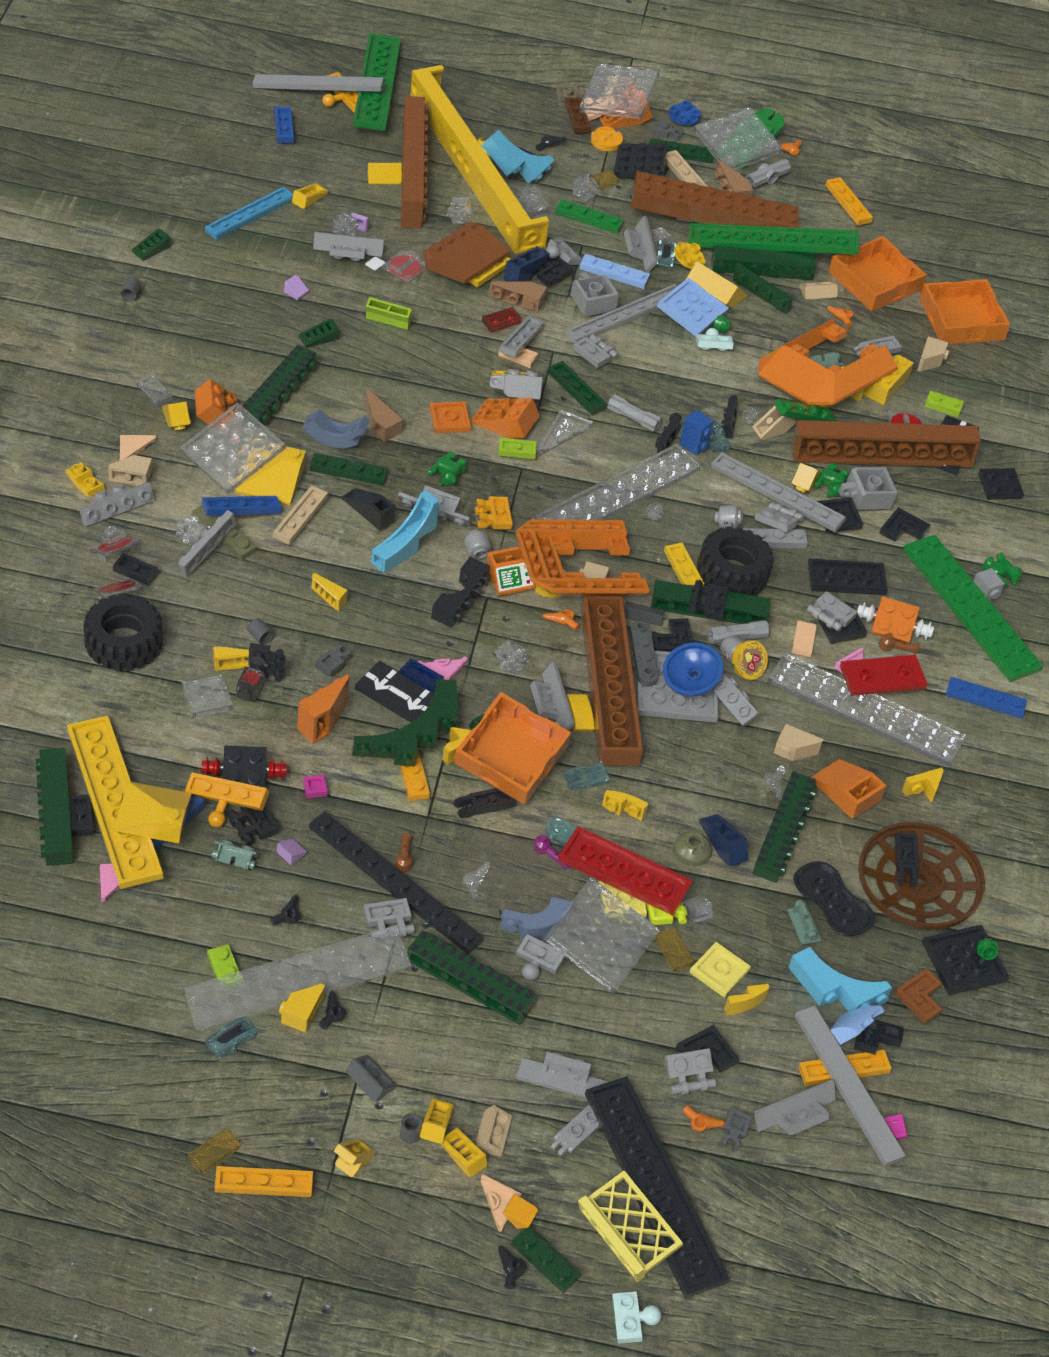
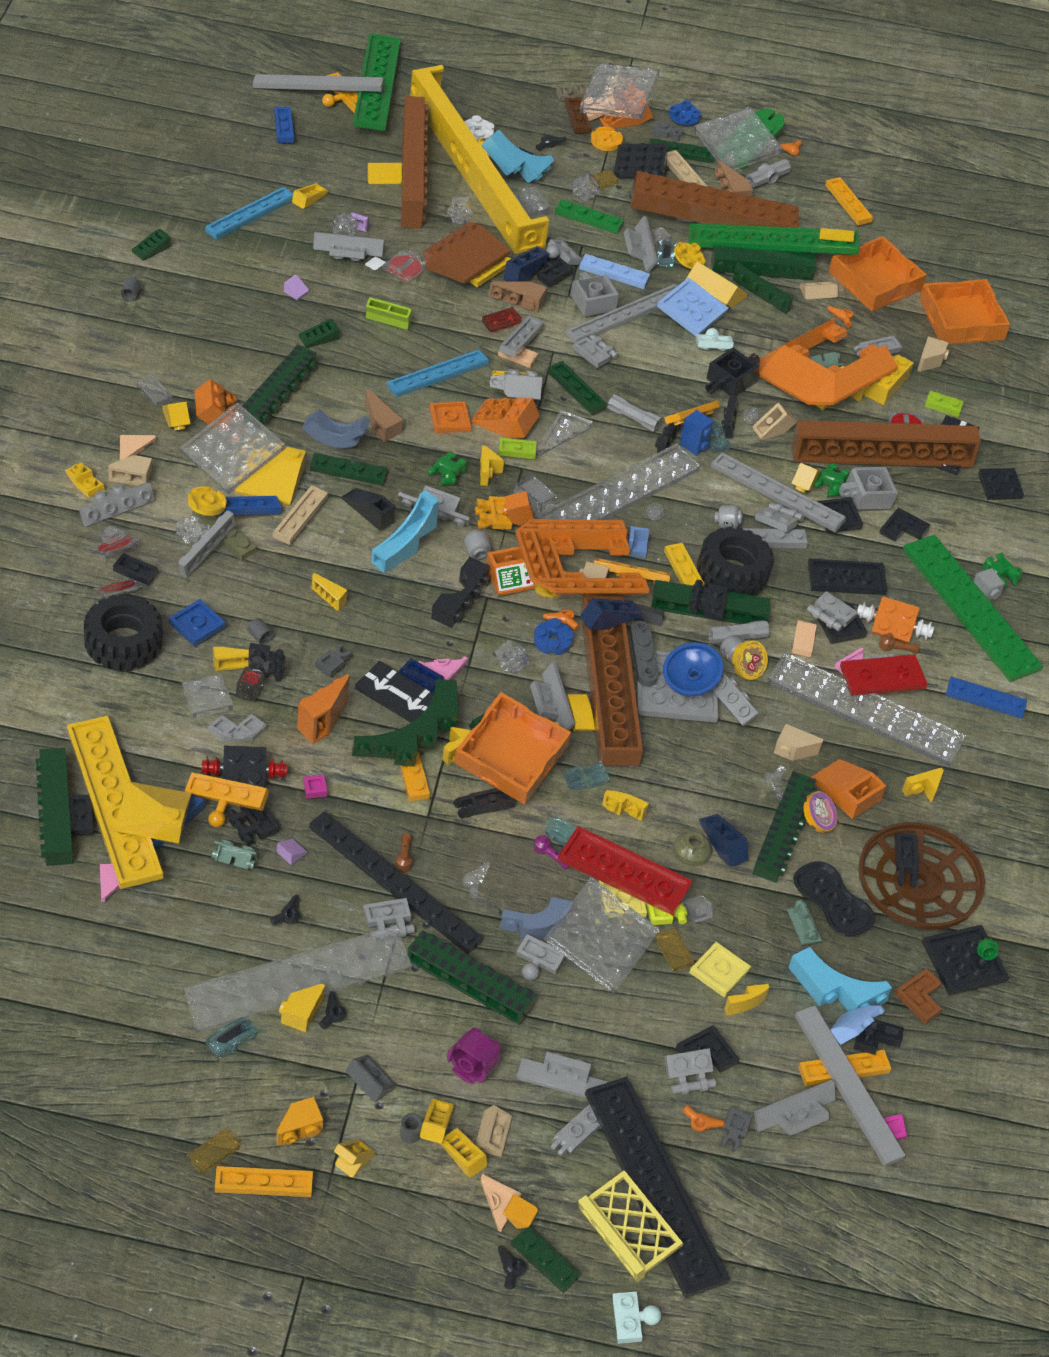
lime plate [207,944,243,991] -> none
black plate [652,618,694,652] -> none
green plate [713,315,731,332] -> none
green plate [774,399,836,421] -> none
none -> blue plate [168,599,226,647]
none -> yellow tile [187,486,227,516]
none -> light grey tile [208,714,267,742]
none -> light orange slope [276,1097,323,1146]
none -> dark azure tile [387,349,489,397]
none -> magenta brick [447,1028,501,1084]
none -> white plate [464,115,494,141]
none -> yellow slope [480,446,504,486]
none -> orange slope [502,491,535,526]
none -> clear brick [514,474,557,517]
none -> blue plate [534,618,574,655]
none -> dark blue slope [580,598,643,630]
none -> light orange plate [594,558,671,584]
none -> medium blue panel [627,526,650,558]
none -> light orange plate [664,400,720,426]
none -> black brick [705,348,760,396]
none -> tile [803,791,838,833]
none -> yellow slope [819,228,855,242]

